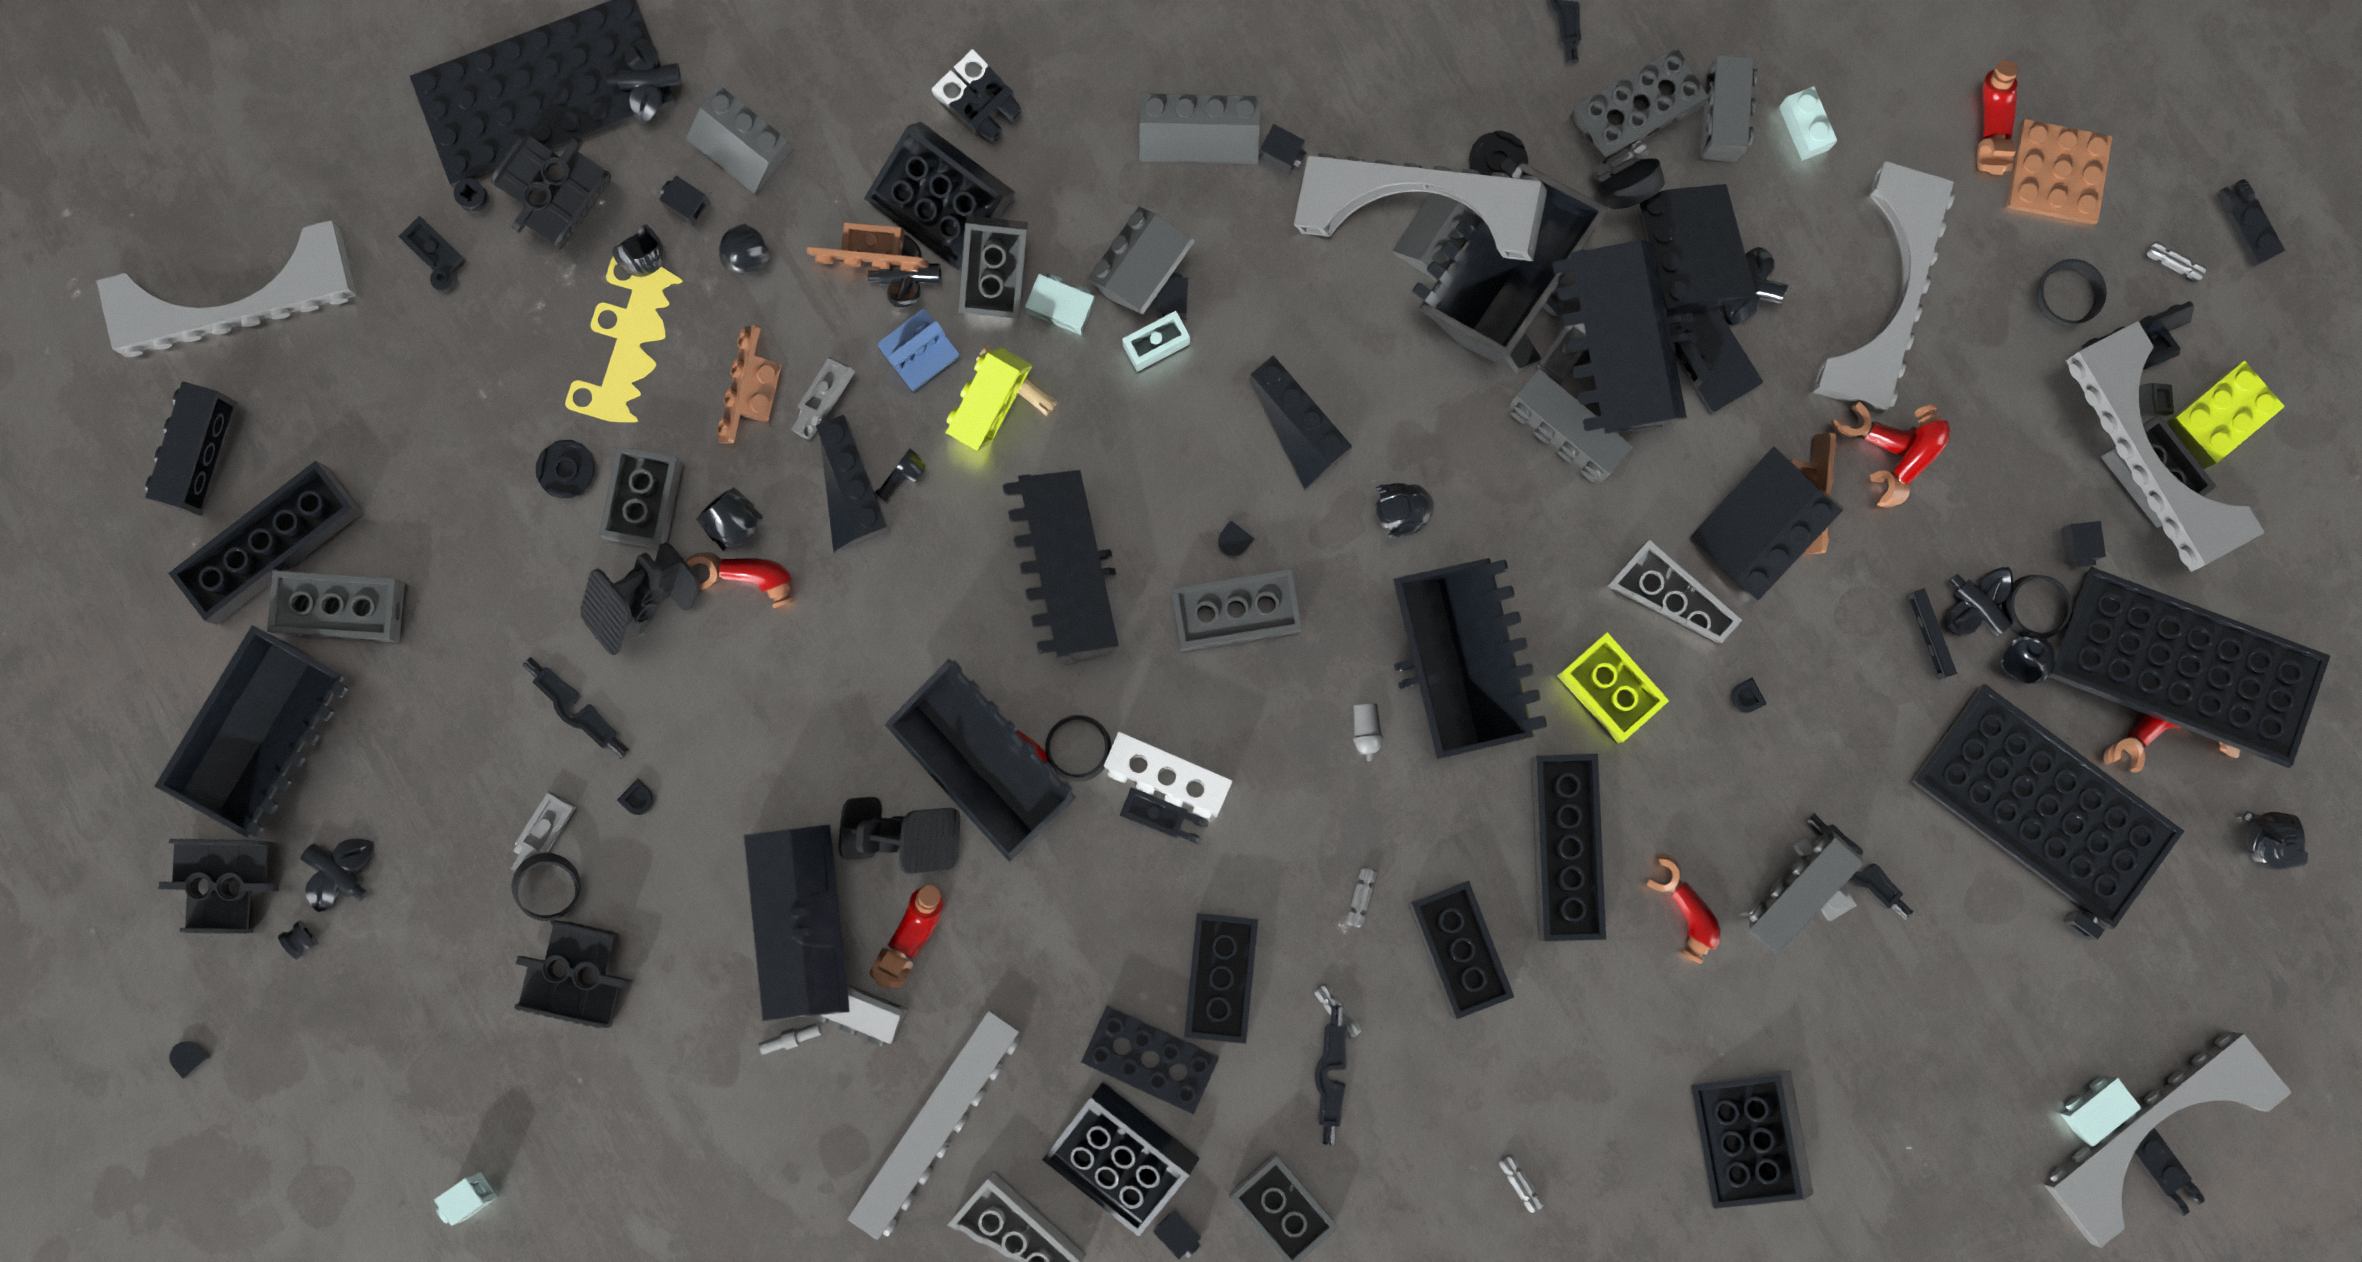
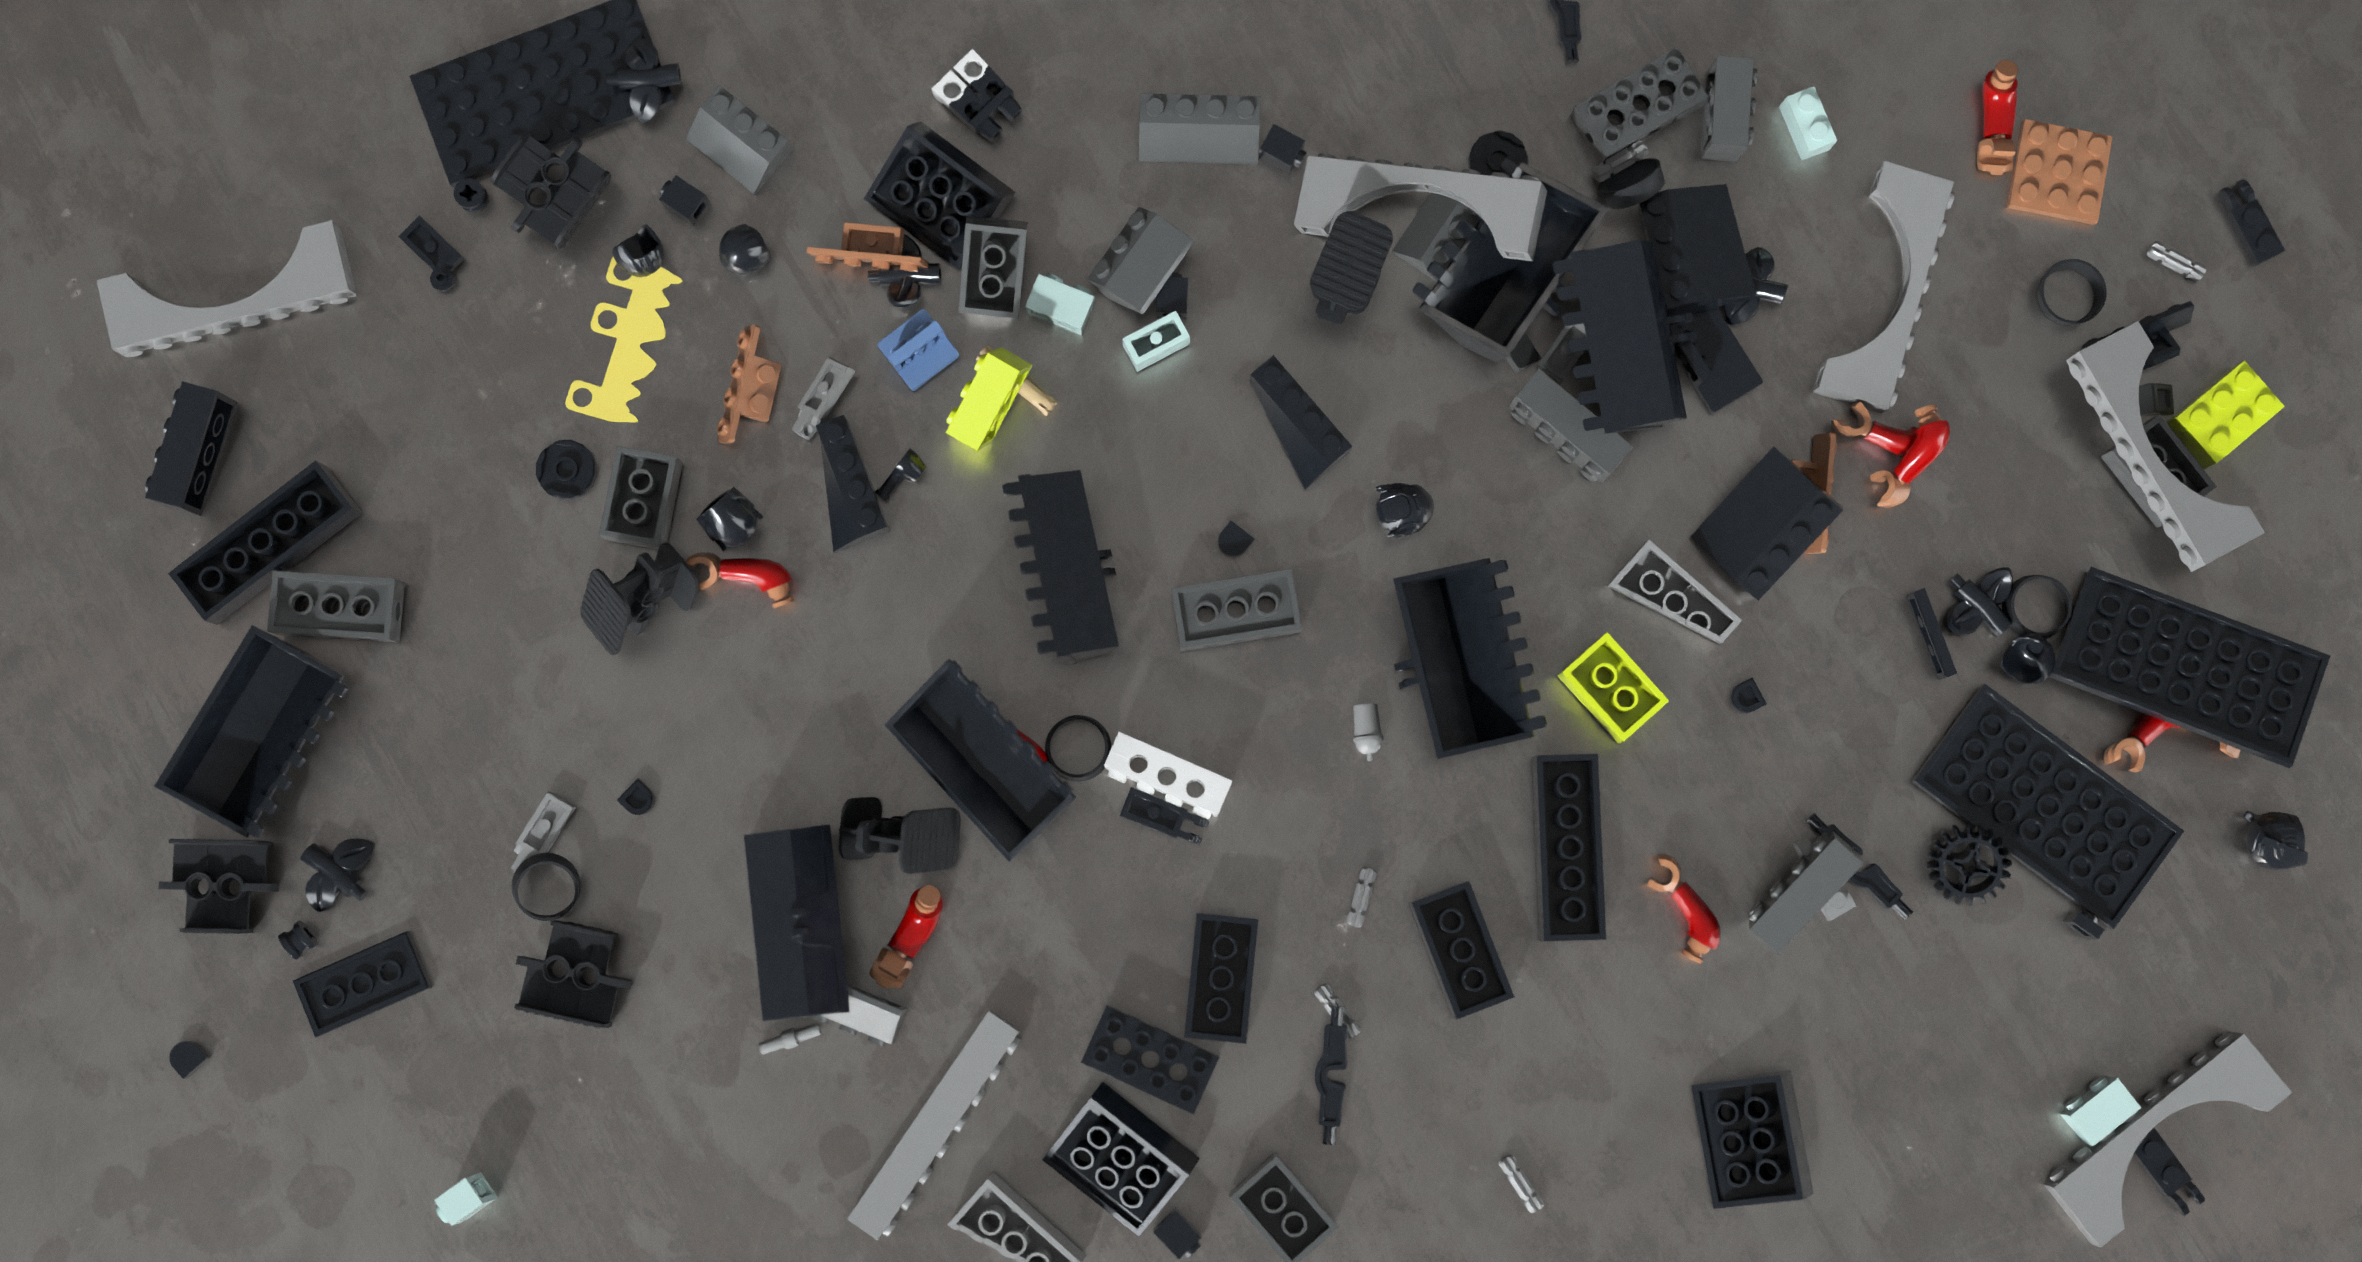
black piece [522,657,630,759] -> none
black brick [2061,521,2106,568] -> none
none -> black tile [293,931,432,1038]
none -> black piece [1310,211,1393,325]
none -> black gear [1926,823,2012,906]

